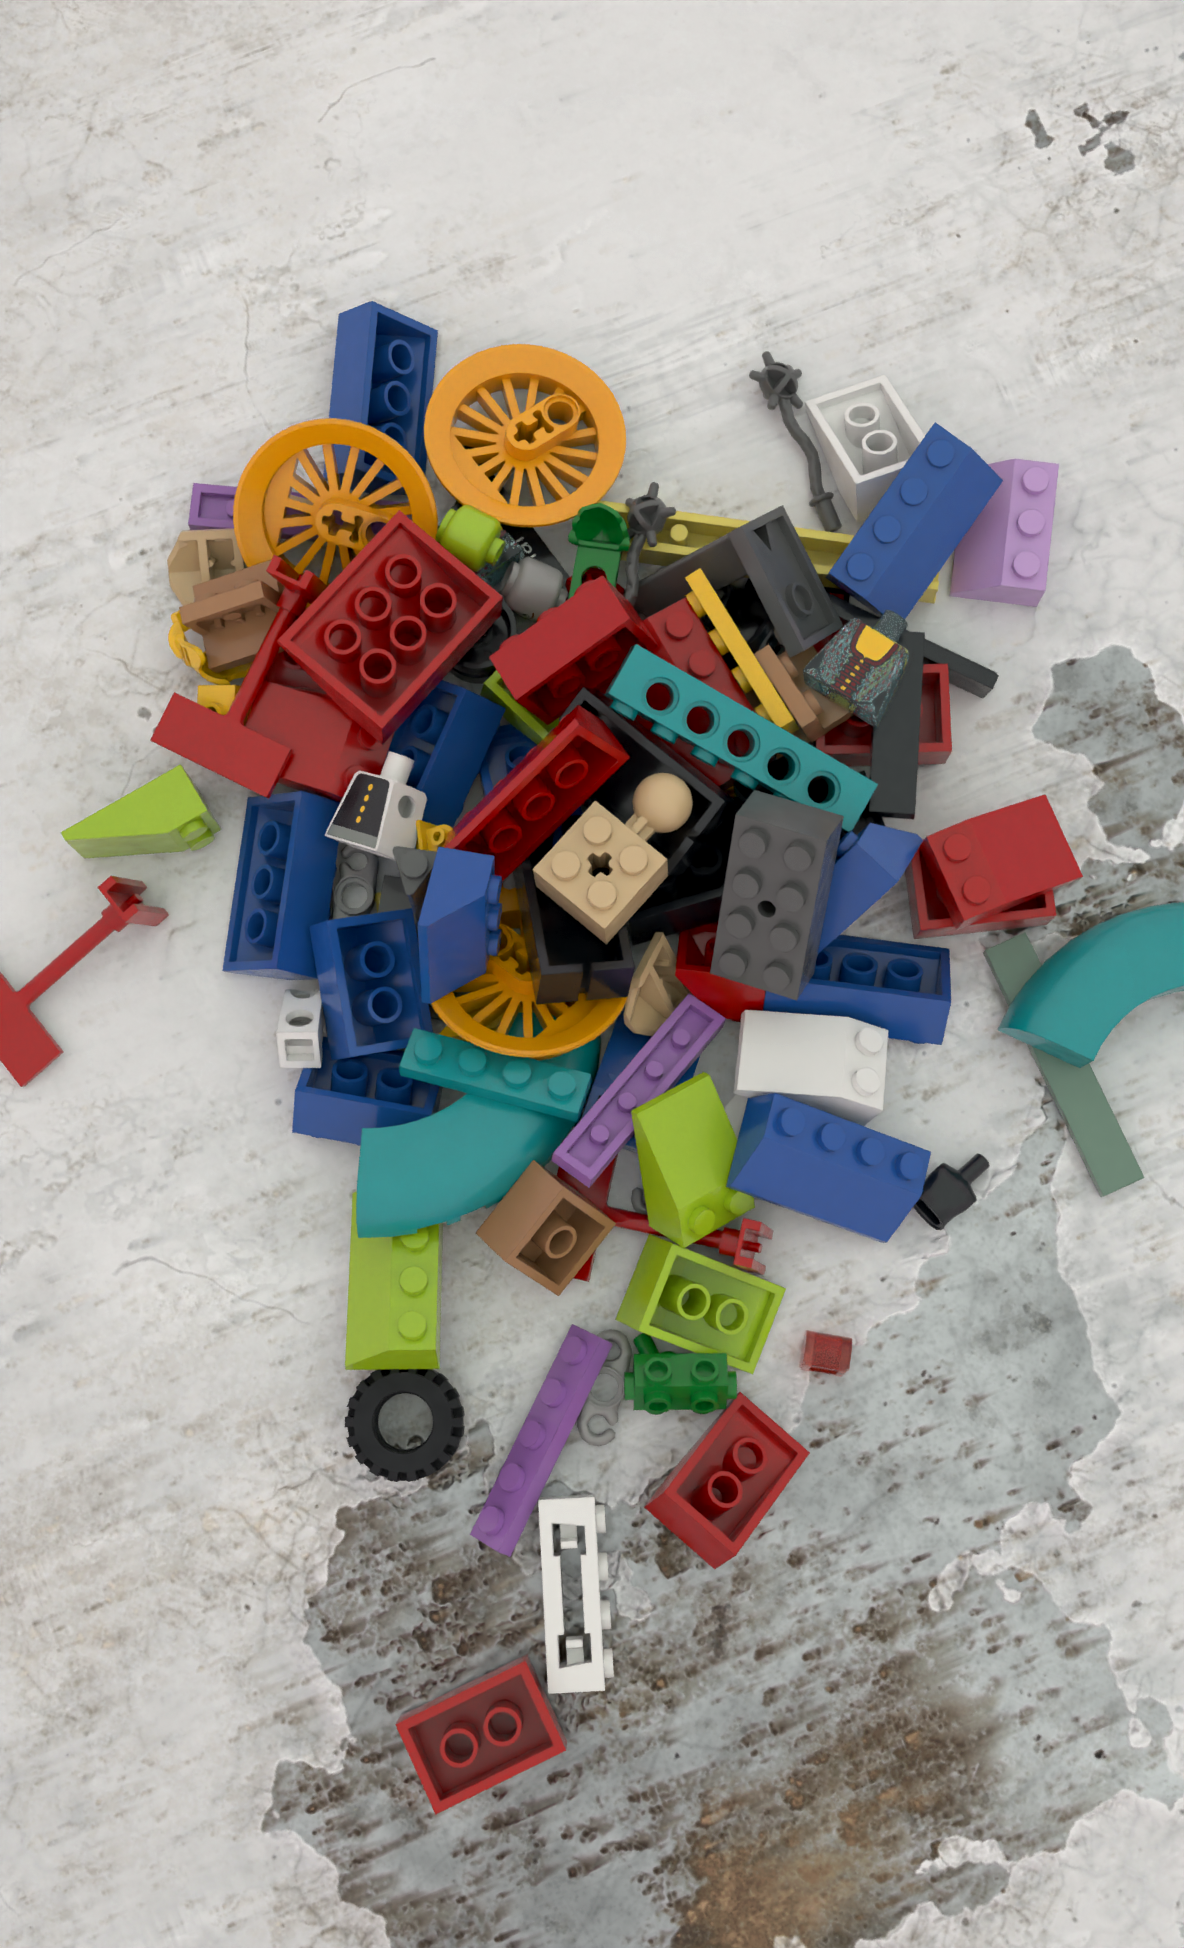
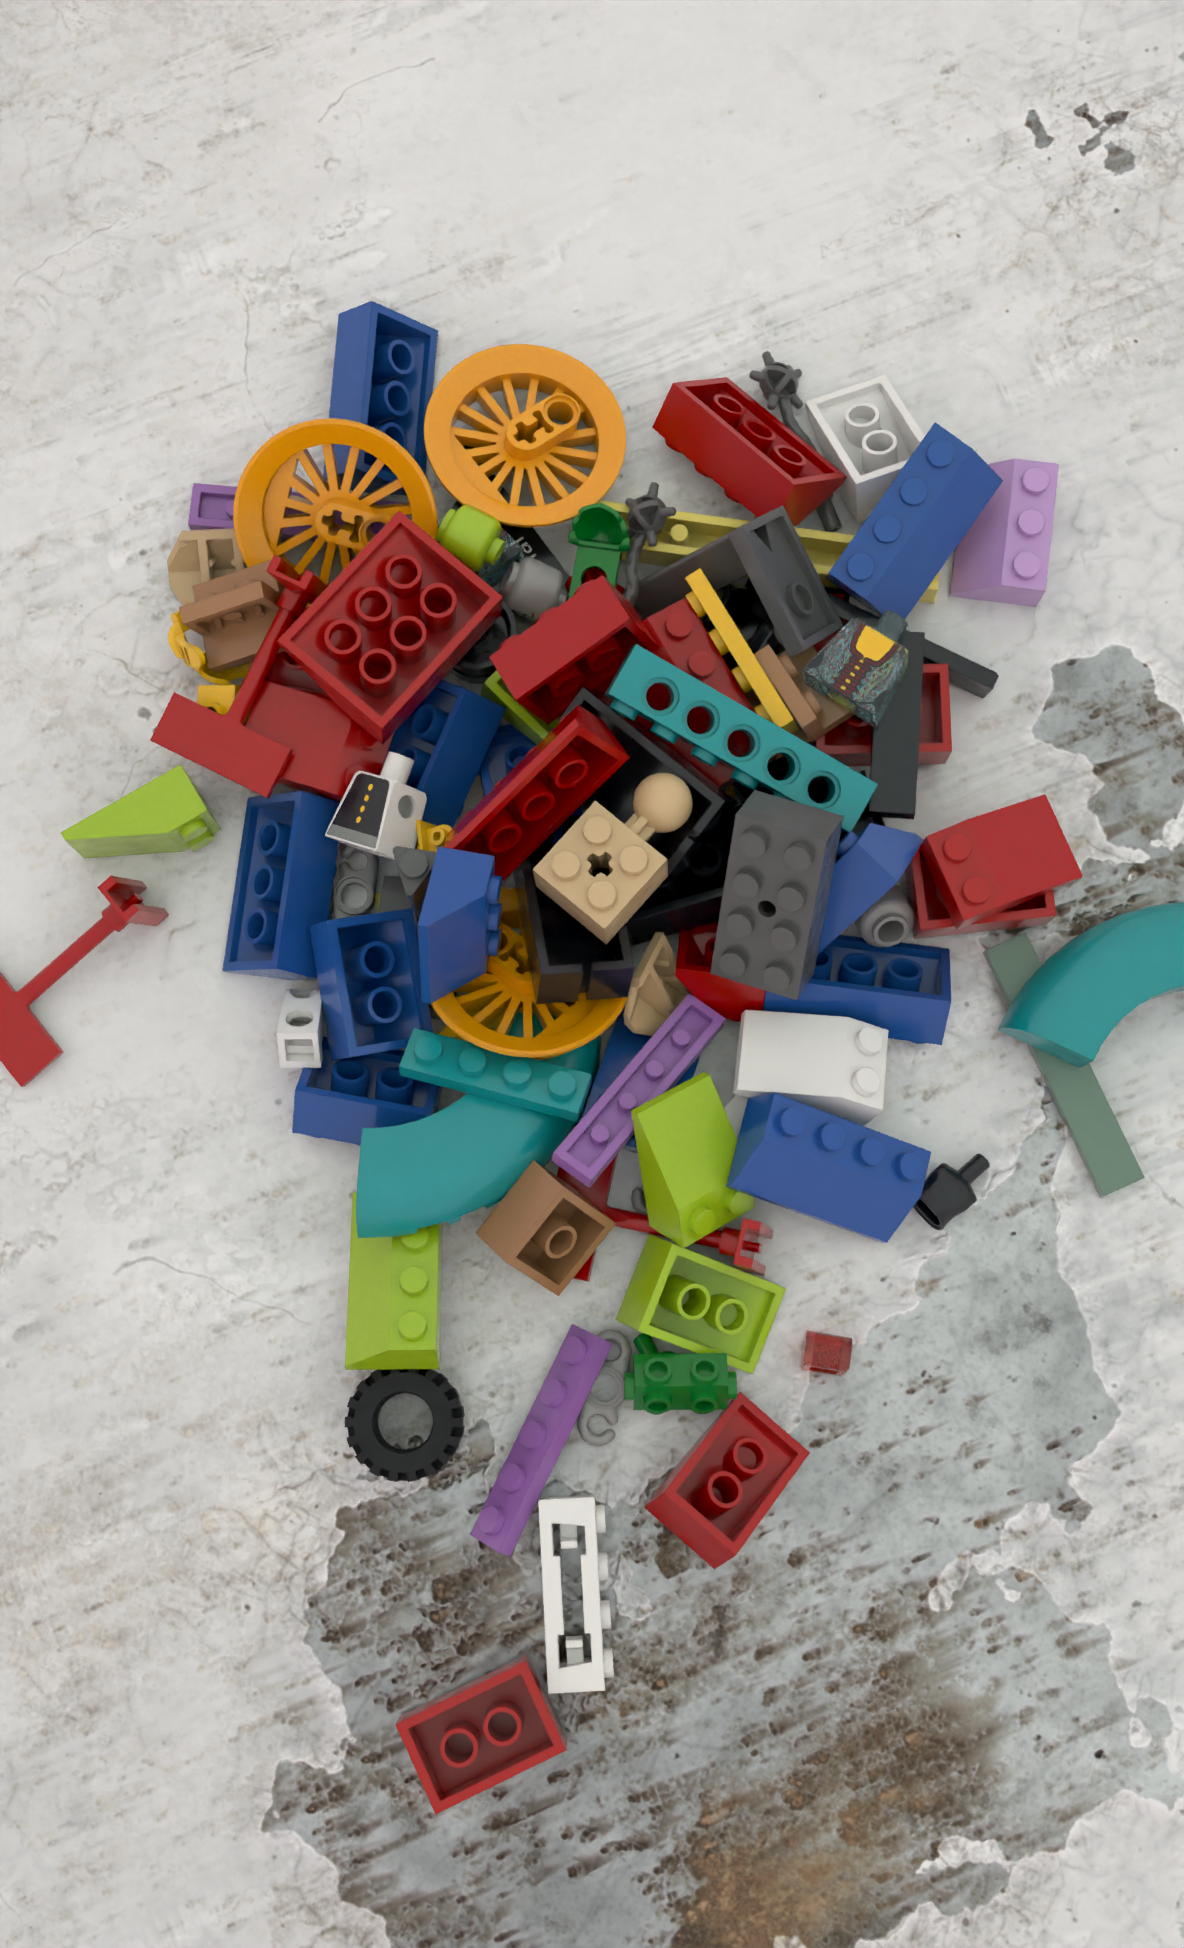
none -> red slope [652,377,847,526]
none -> light grey head [854,884,915,947]

